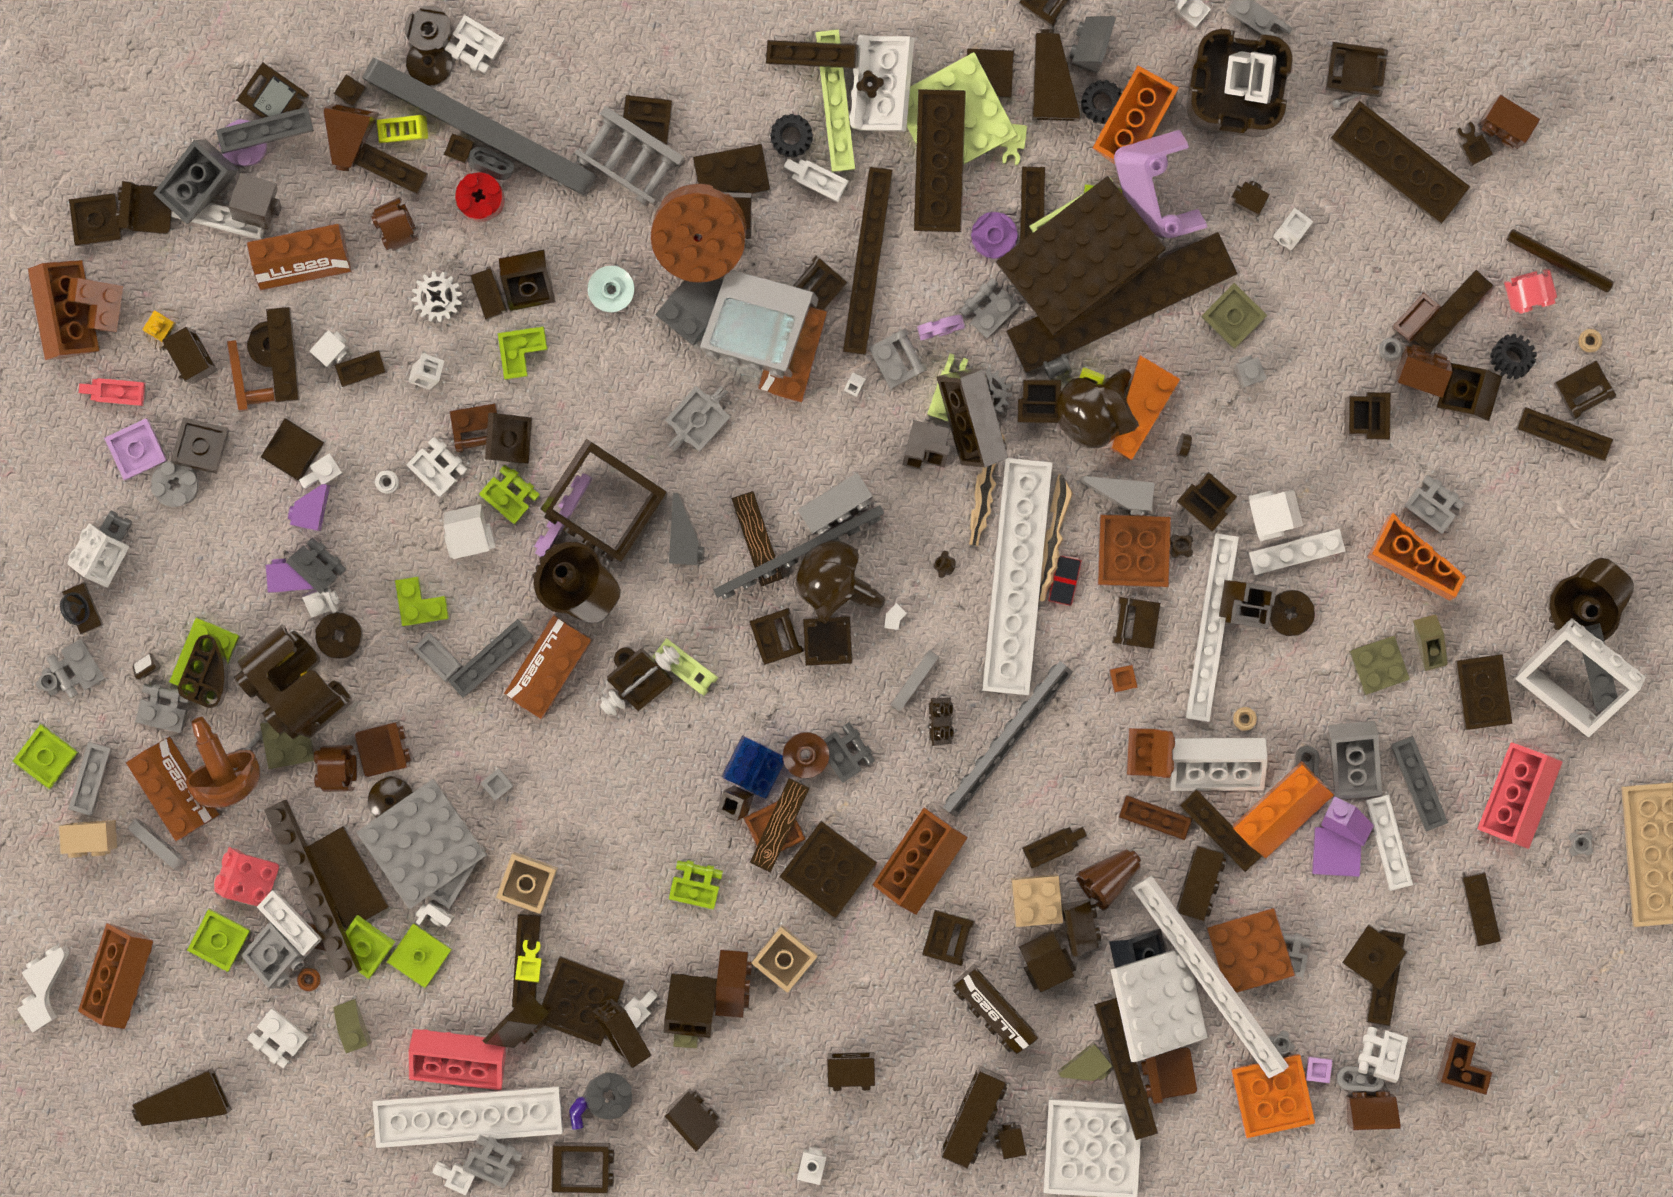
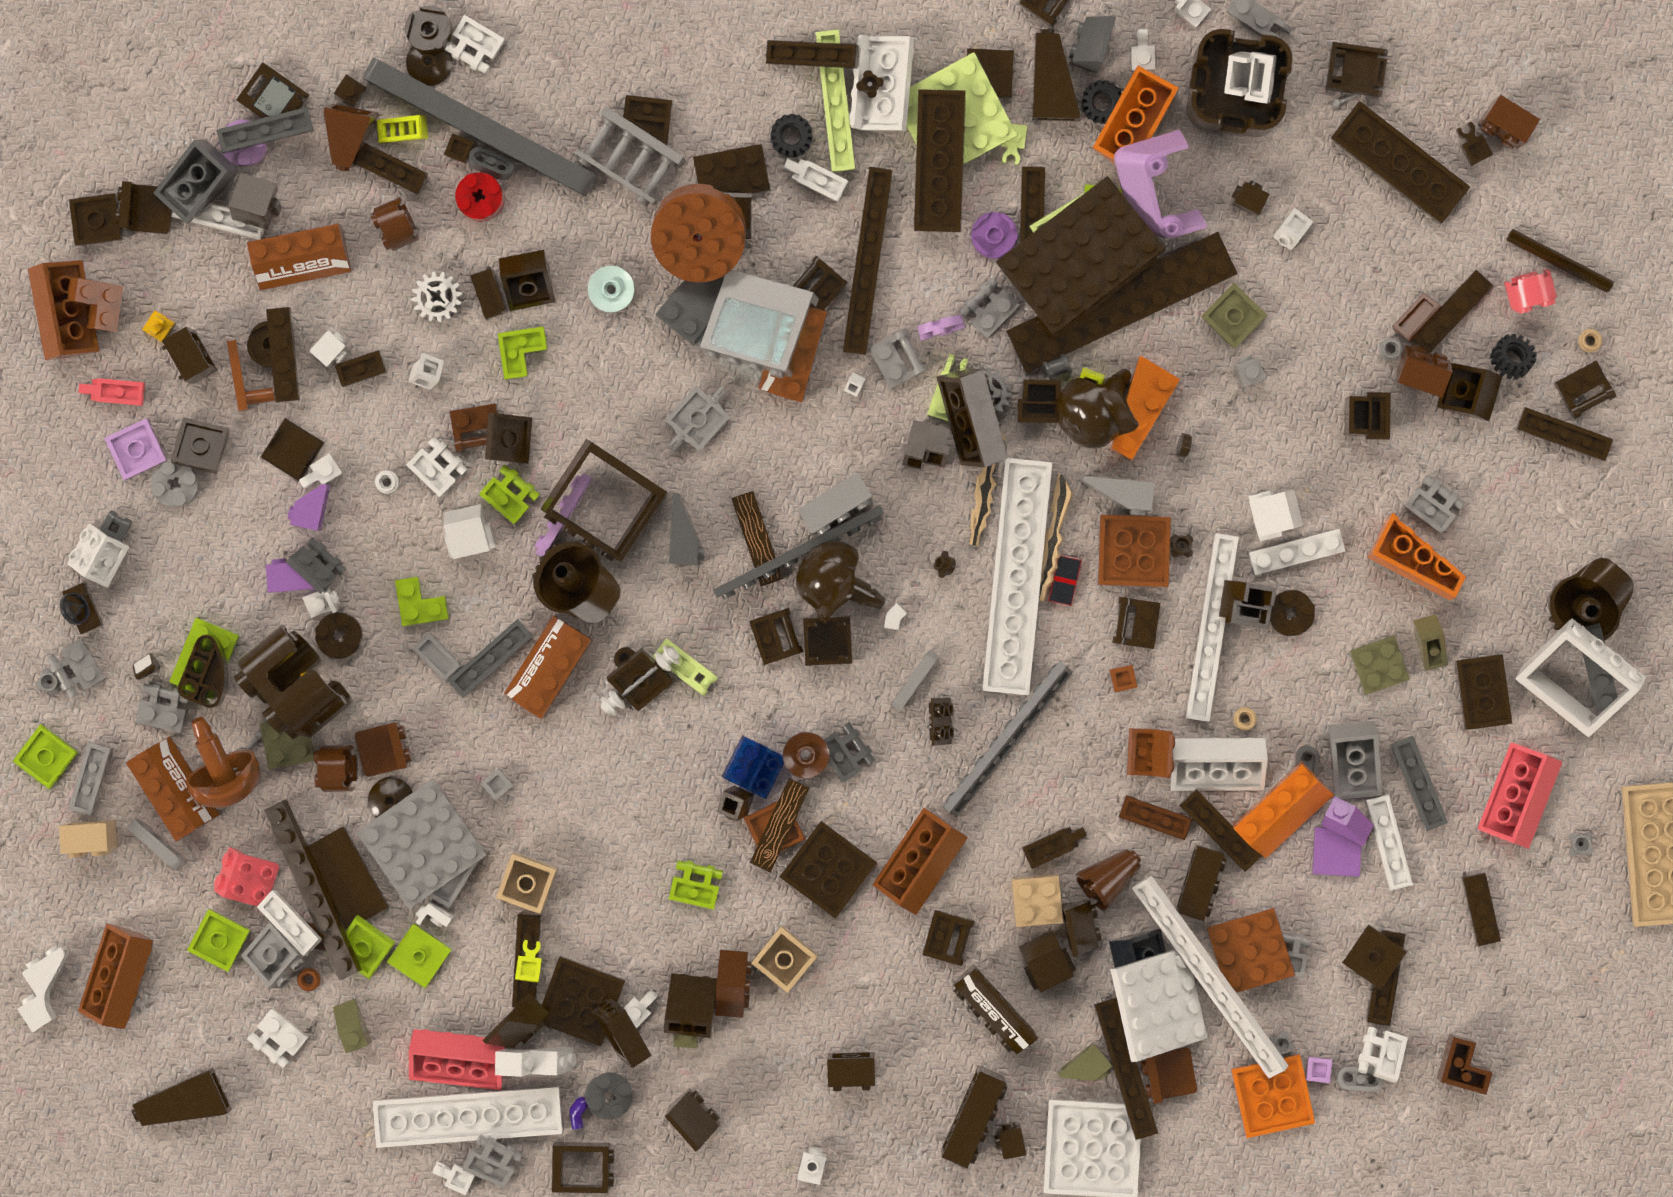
dark brown plate [1176,472,1237,532] -> none
reddish brown slope [1346,1090,1401,1130] -> none
none -> white arch [495,1047,576,1077]
none -> white plate [1131,29,1156,71]

